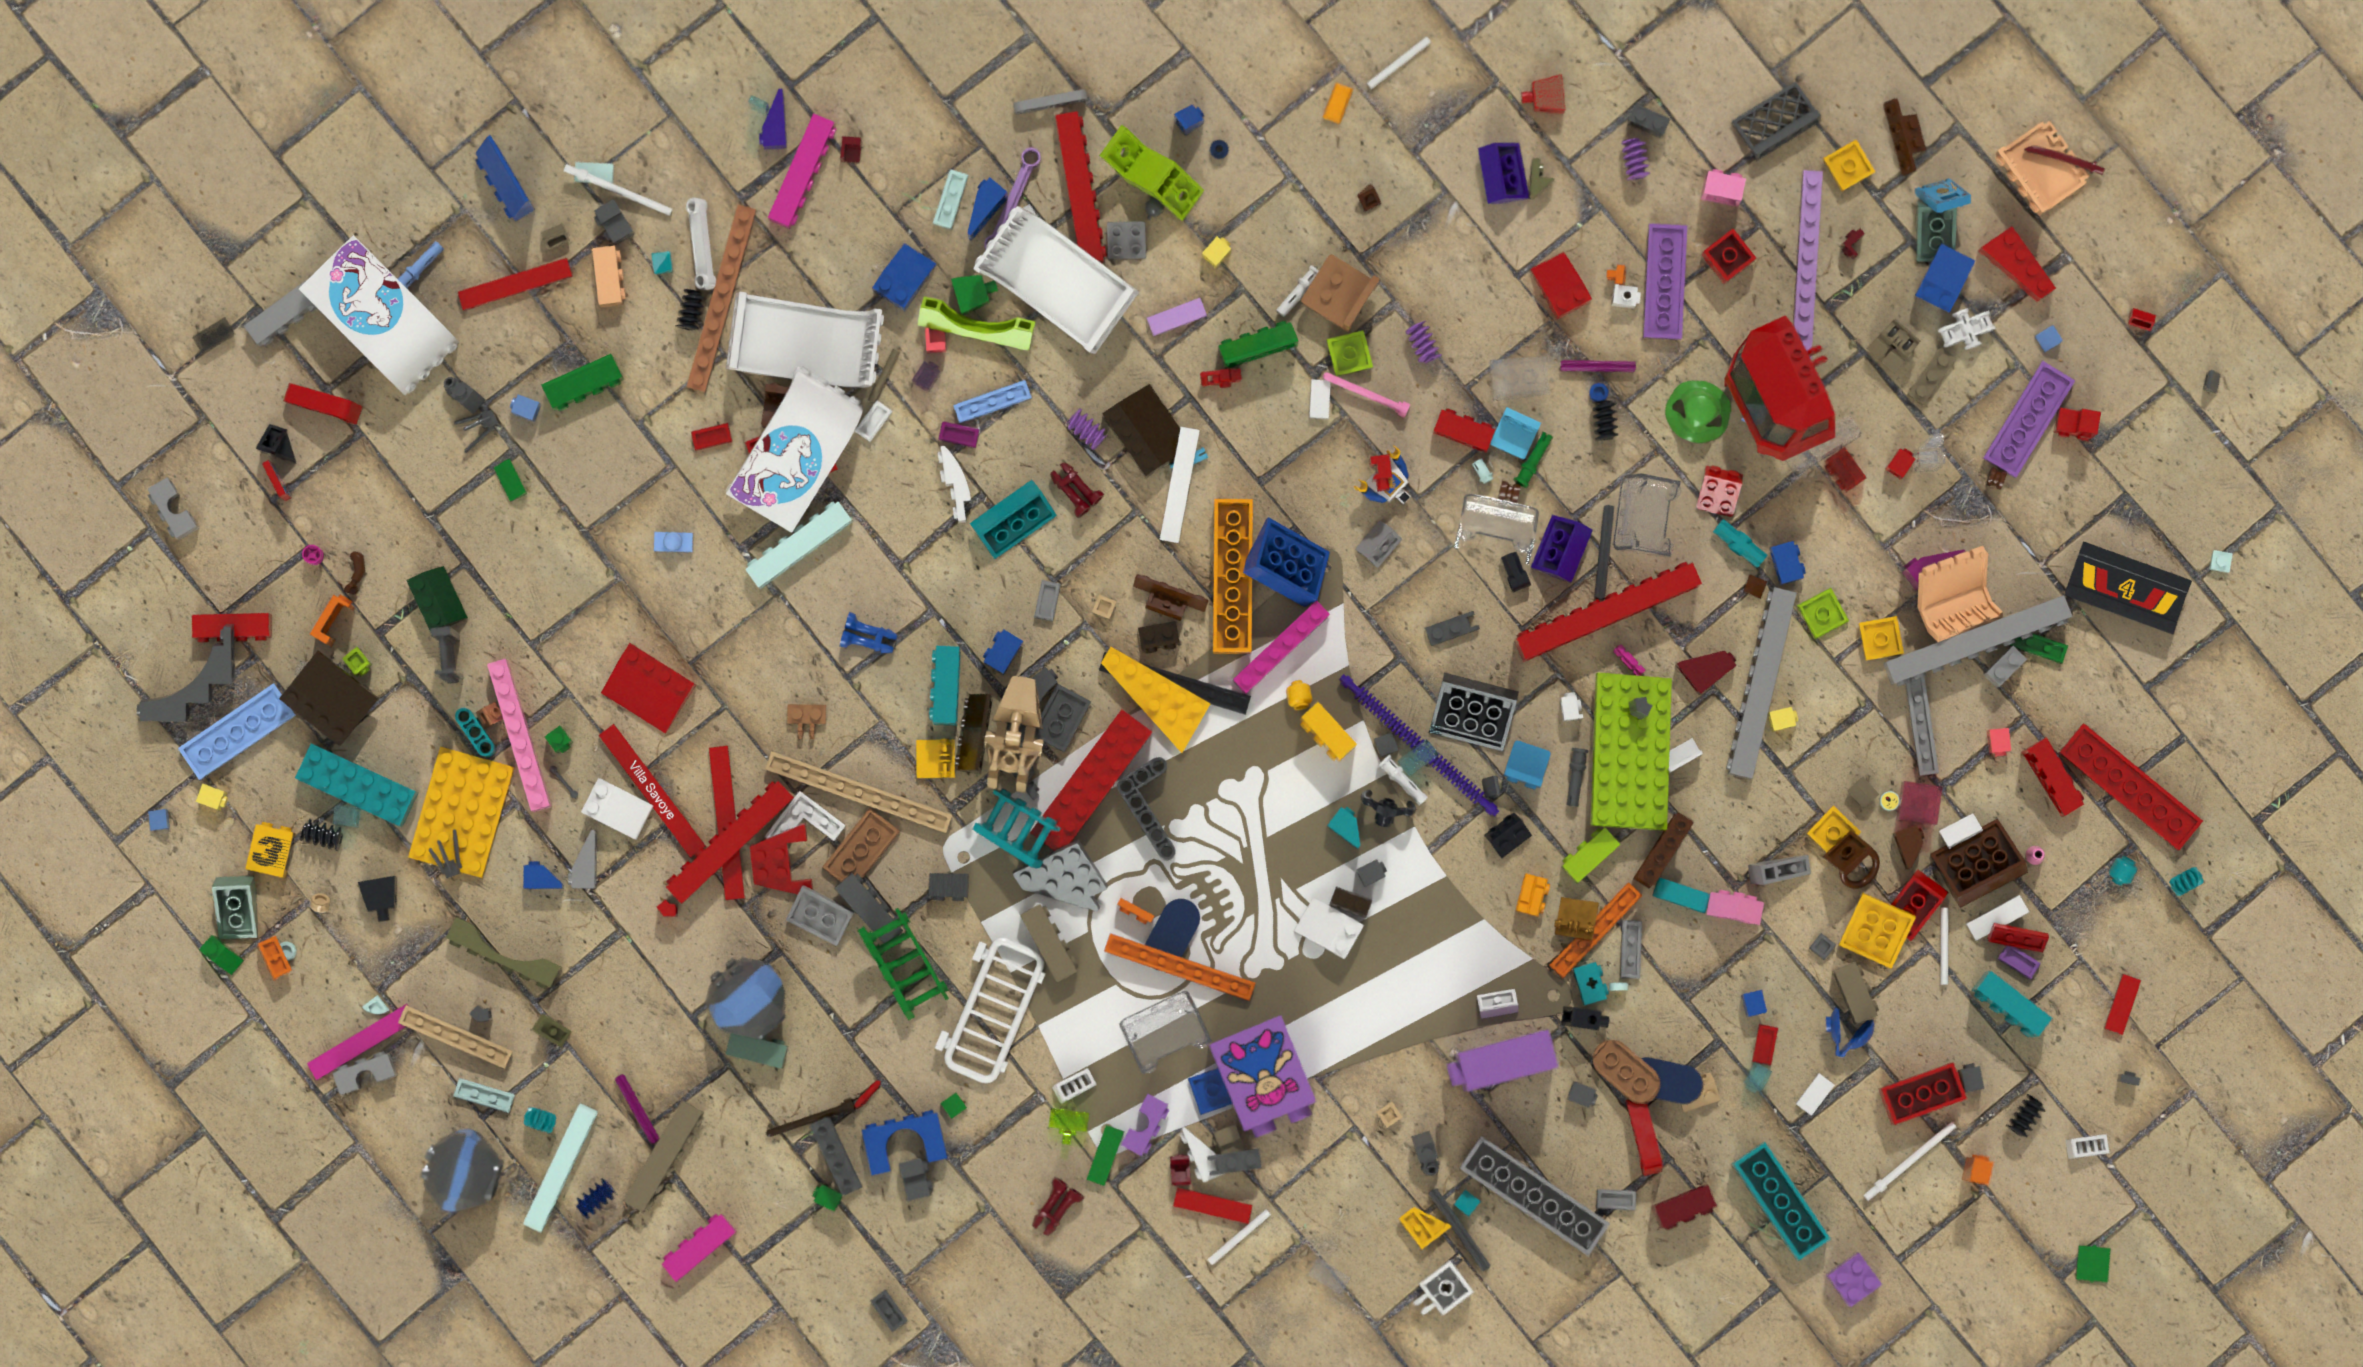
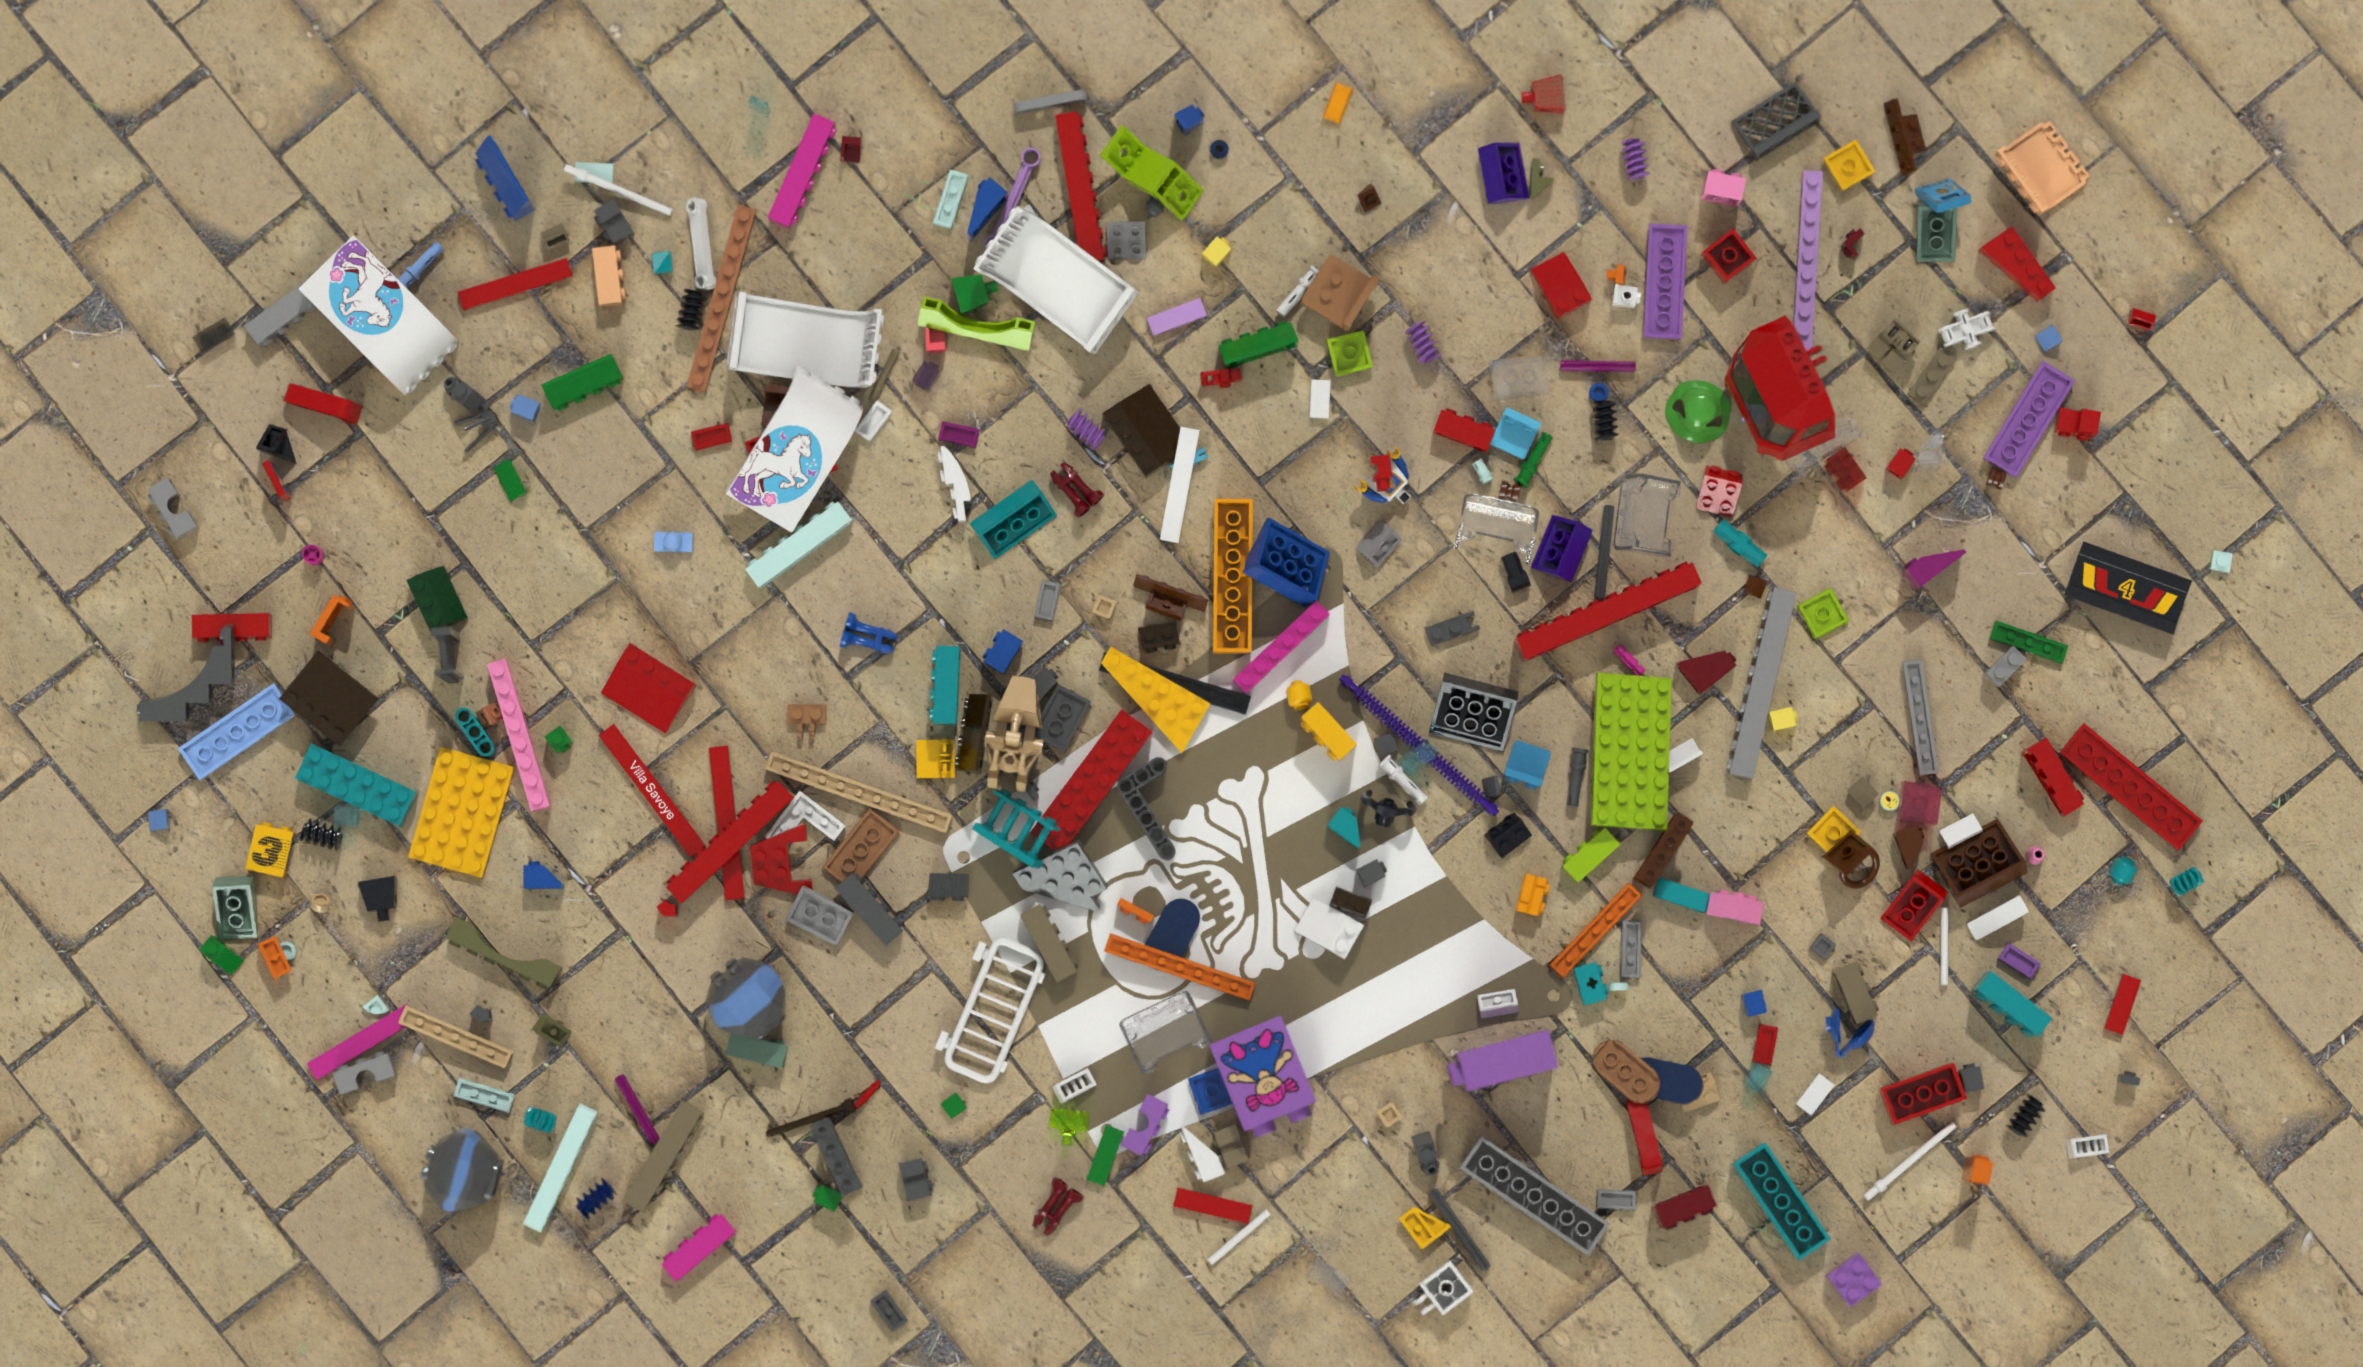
light yellow brick [196,784,228,811] -> none
lime bracket [342,647,372,677] -> none
reddish brown arm [344,551,365,594] -> none
dark grey plant [429,829,462,879] -> none
dark grey hinge [549,766,578,798] -> none
light grey slope [568,830,597,889] -> none
white slope [581,778,653,840] -> none
dark purple slope [759,89,787,150] -> none
green fence [858,908,949,1021] -> none
blue arch [862,1110,948,1175] -> none
blue slope [872,243,936,311] -> none
light blue tile [953,380,1032,424] -> none
dark red bracket [1170,1154,1191,1186] -> none
dark grey hinge [1207,1148,1262,1176] -> none
bright pink piece [1323,372,1410,418] -> none
white bar [1367,37,1431,89] -> none
teal slope [1453,1189,1481,1217] -> none
pearl gold hinge [1554,897,1599,940] -> none
white brick [1560,692,1583,722] -> none
black torso [1561,1006,1609,1030] -> none
dark grey brick [1566,1081,1598,1108] -> none
dark grey brick [1627,104,1670,139] -> none
dark grey piece [1628,697,1652,720] -> none
light grey slope [1748,855,1811,885] -> none
blue brick [1769,541,1806,585] -> none
yellow plate [1839,893,1916,969] -> none
yellow plate [1858,616,1904,661] -> none
light grey brick [1883,595,2072,686] -> none
blue slope [1915,243,1975,313] -> none
light nougat hinge [1918,546,2003,642] -> none
coral brick [1987,728,2011,757] -> none
red tile [1988,923,2049,953] -> none
dark red sword [2024,145,2105,175] -> none
green piece [2076,1245,2111,1283] -> none
dark grey slope [2203,370,2221,393] -> none

